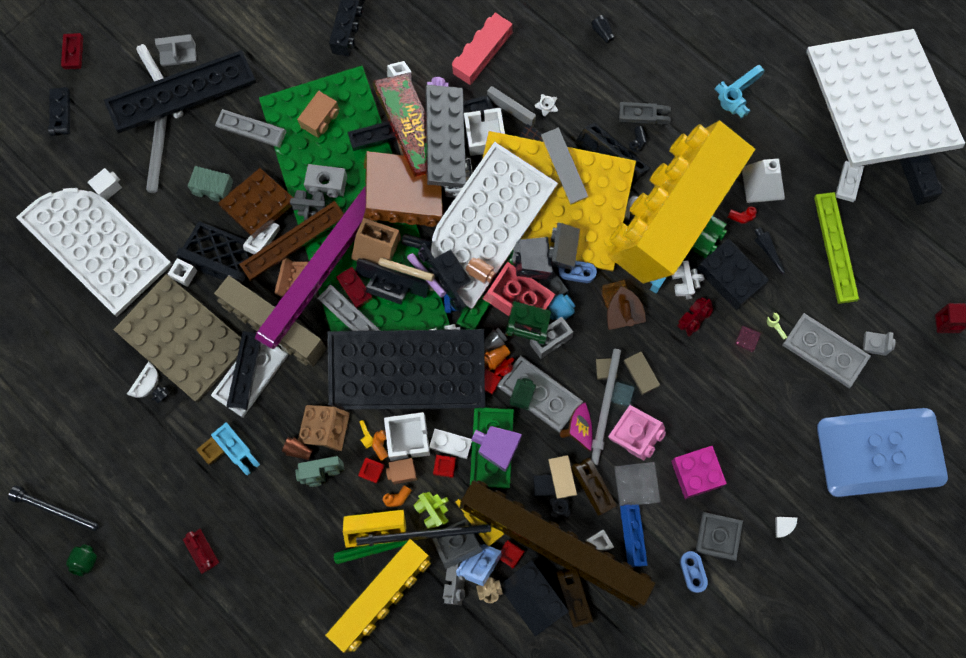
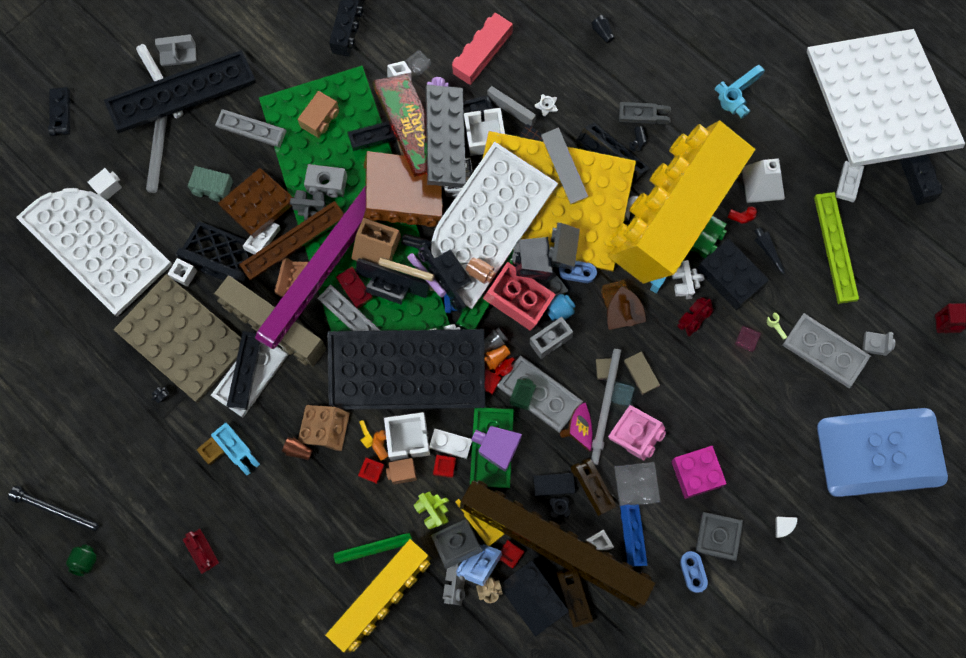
dark red plate [61,33,83,69] -> none
white tile [127,361,159,398] -> none
sand green plate [295,456,344,487] -> none
yellow brick [343,510,406,548] -> none
black bar [356,524,491,547] -> none
orange arm [382,485,412,507] -> none
dark green plate [505,301,551,345] -> none
tan tile [548,455,577,499] -> none
none -> clear plate [406,50,431,76]

